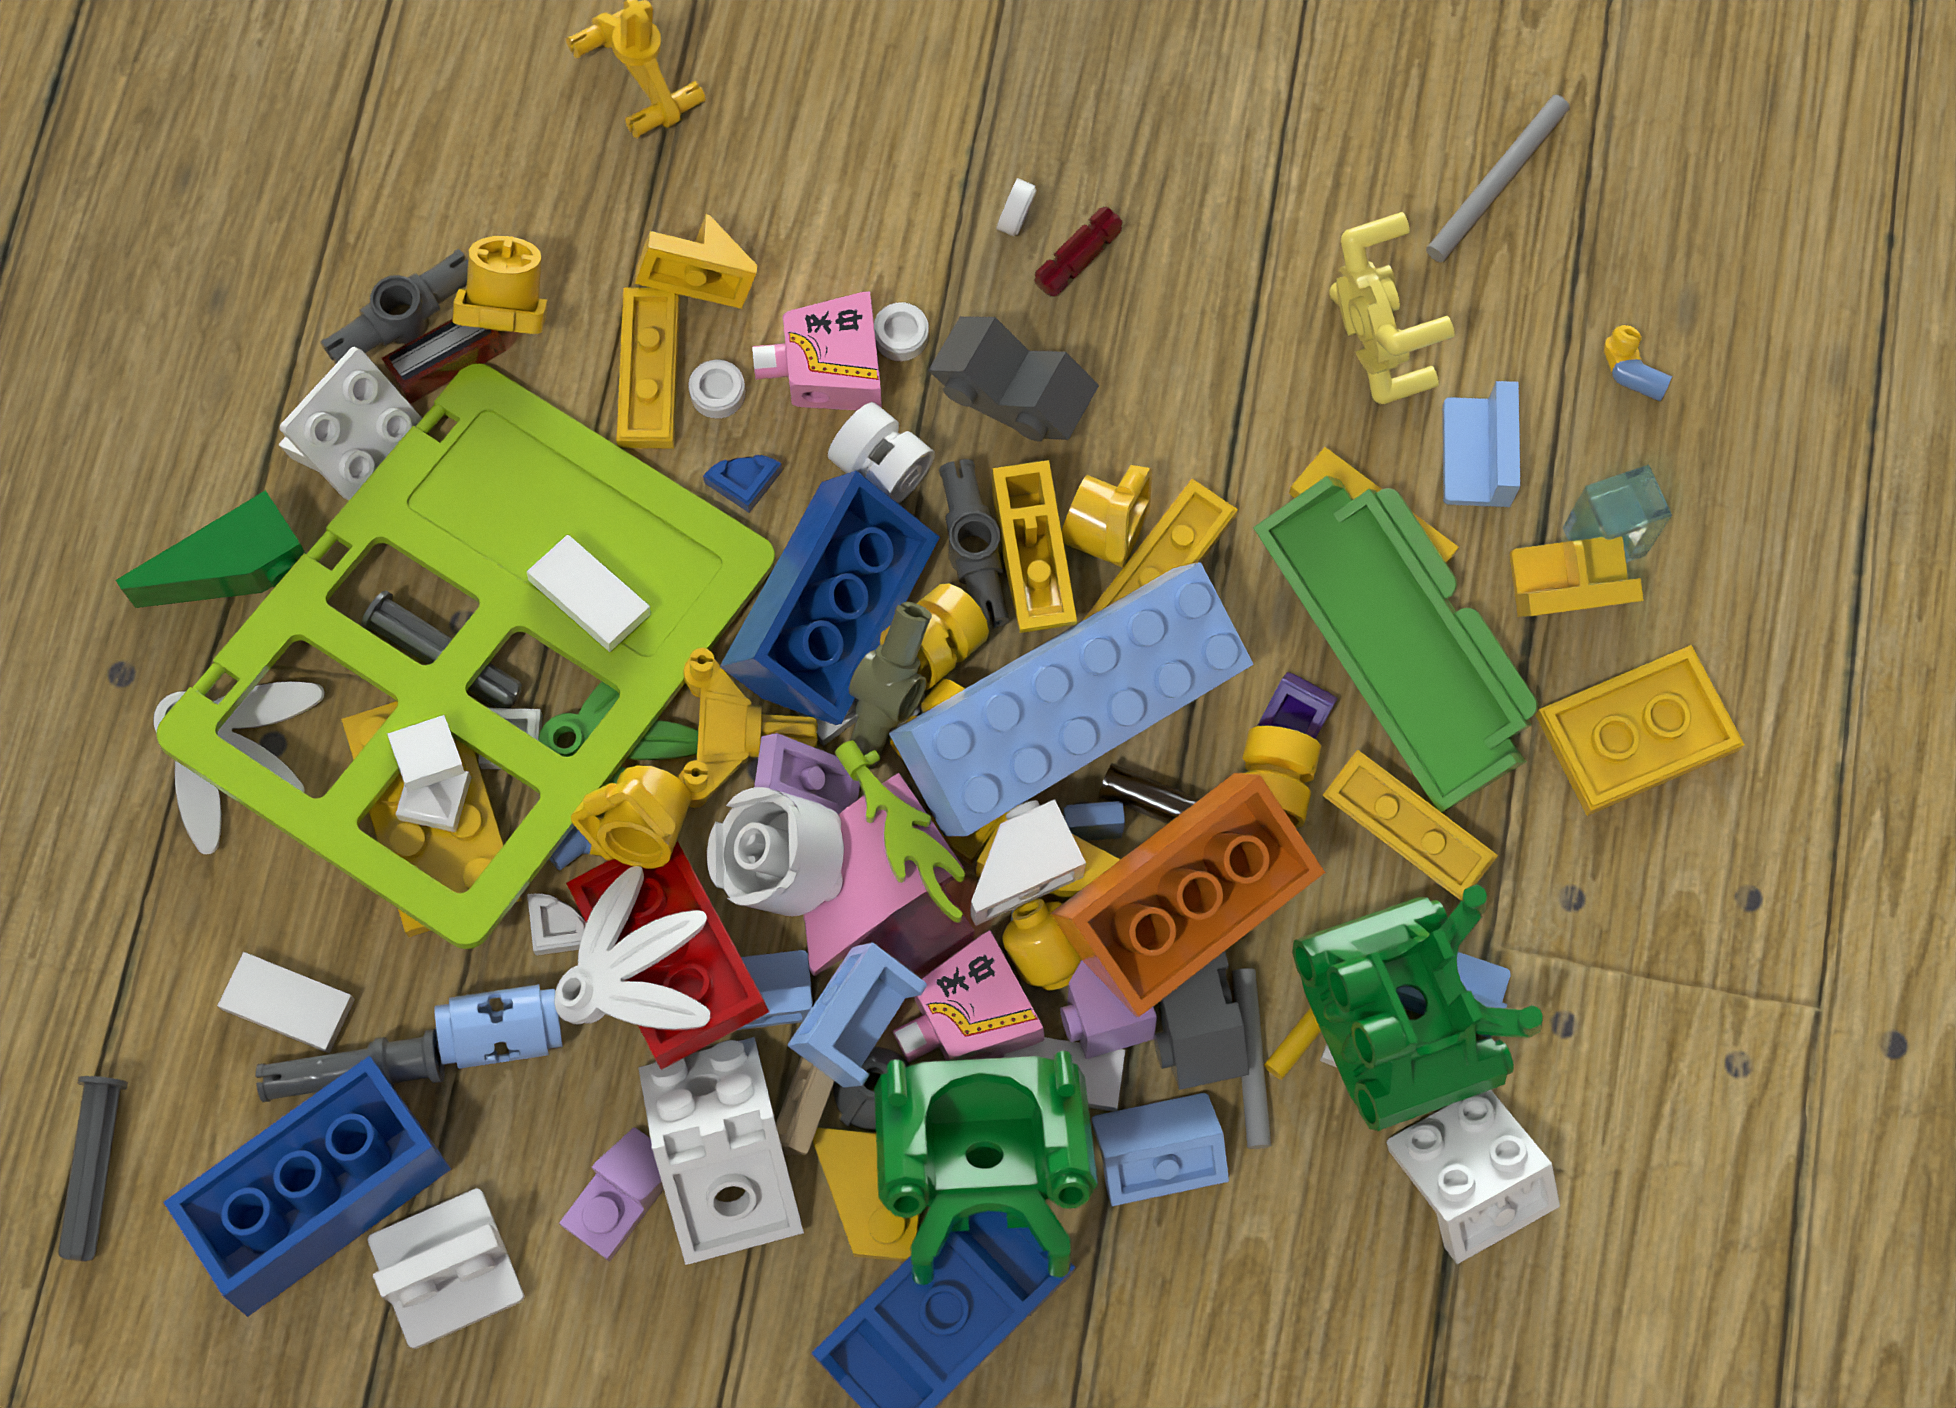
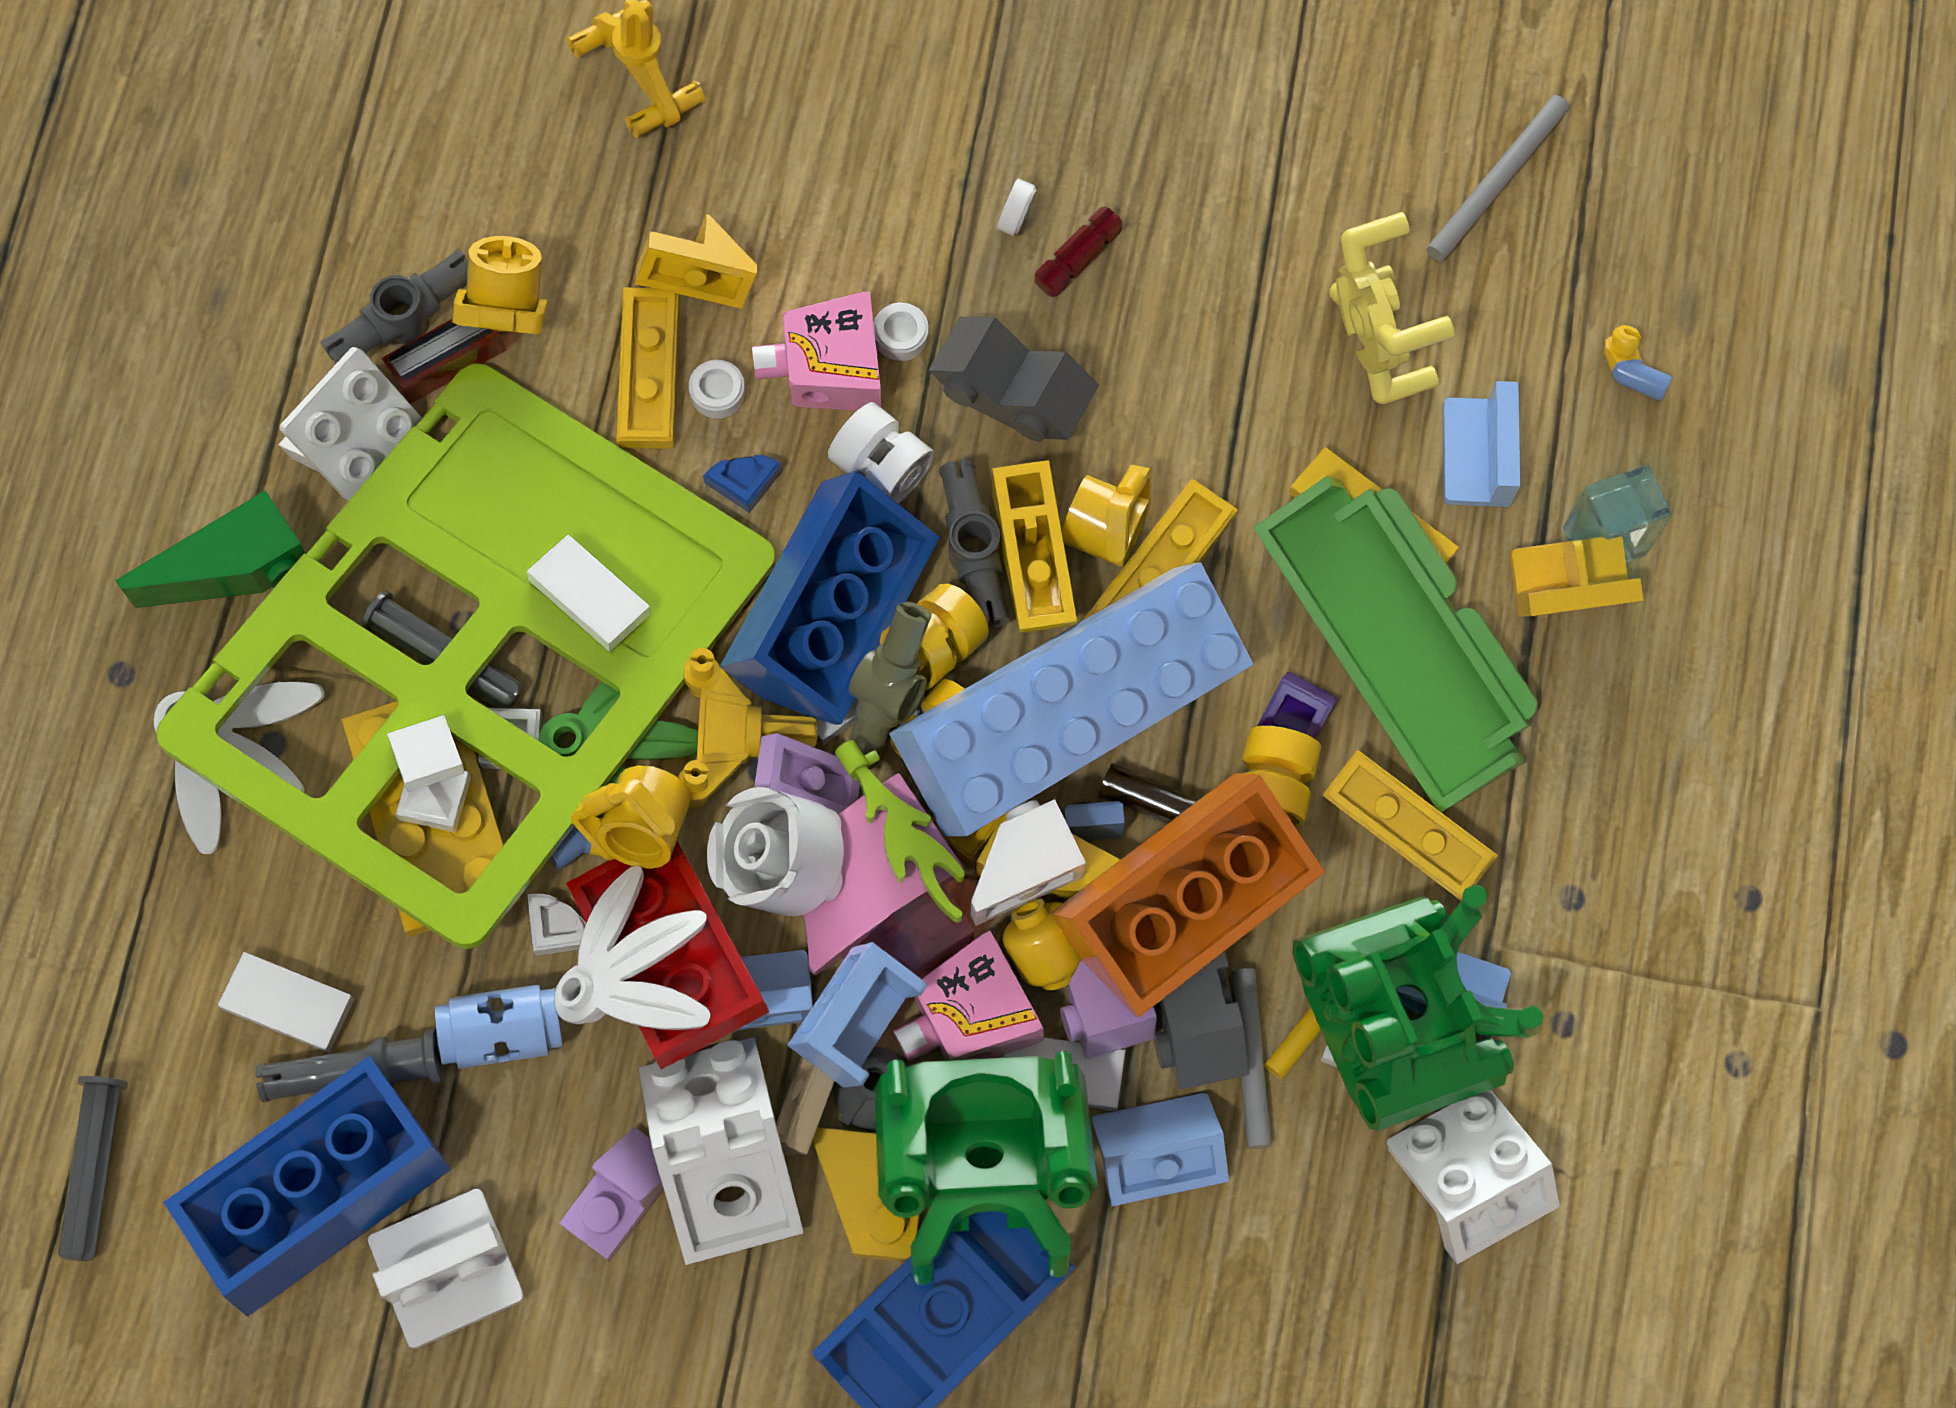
yellow tile [1535,645,1745,816] -> none

